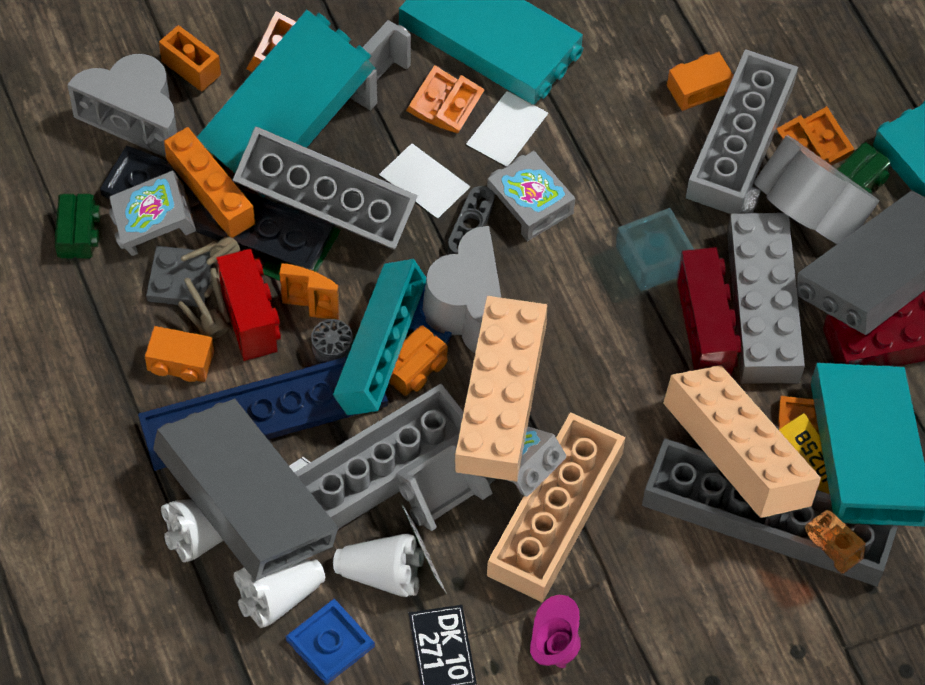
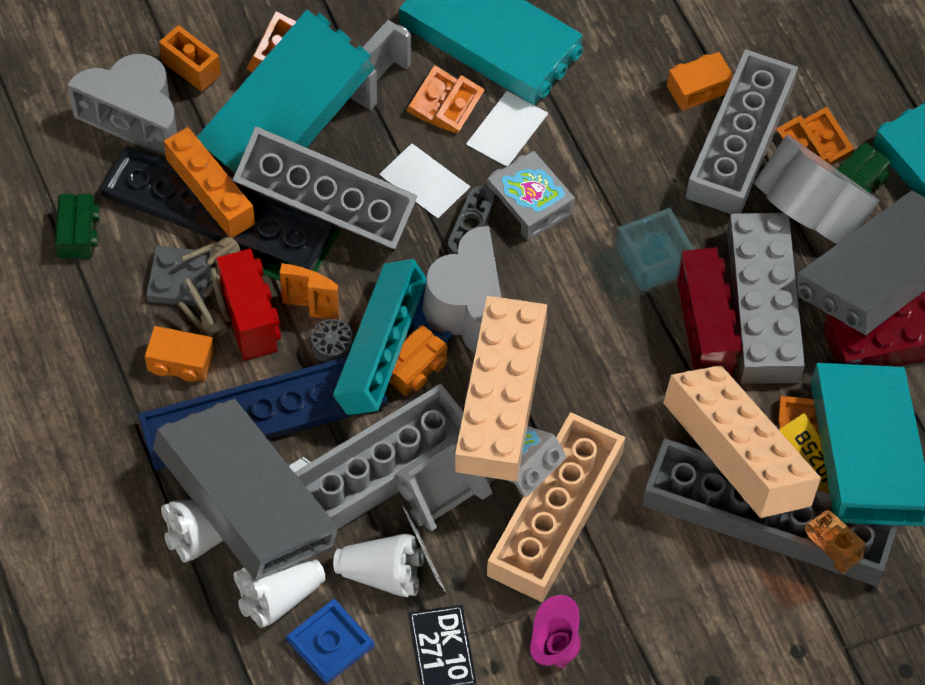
panel [109,171,196,256] -> none
clear tile [740,187,761,214] -> none

